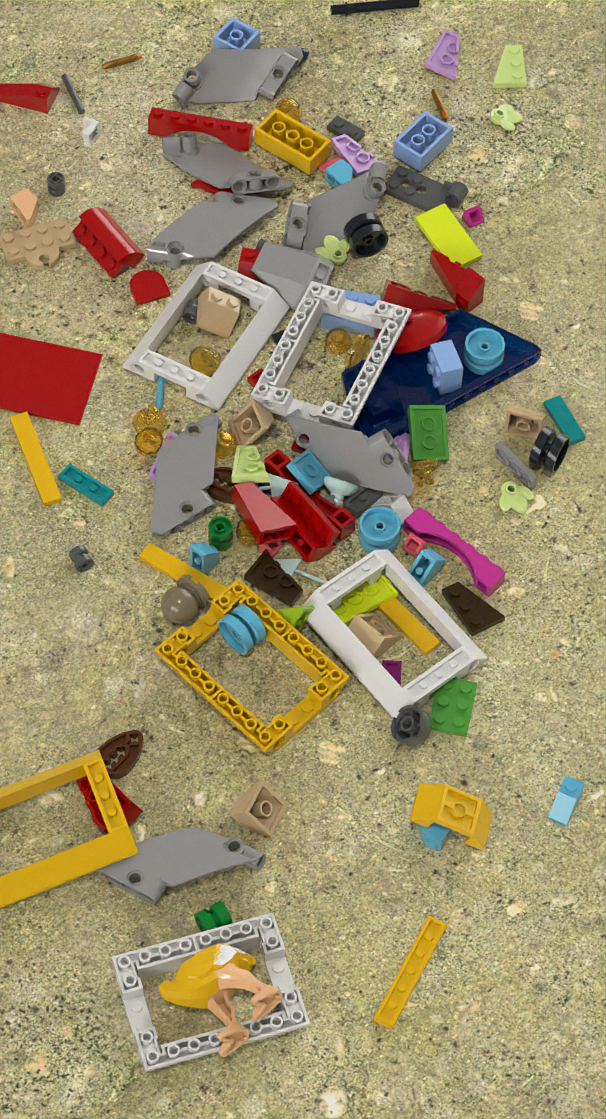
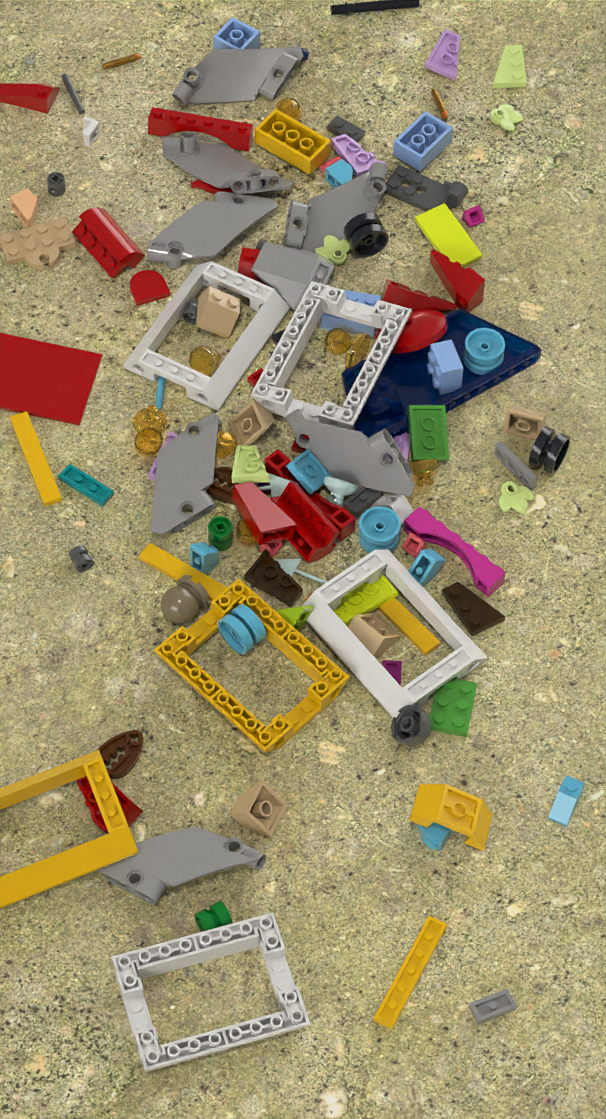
animal [159,944,282,1058] -> none
teal tile [543,395,586,446] -> none
none -> light grey plate [469,989,517,1025]

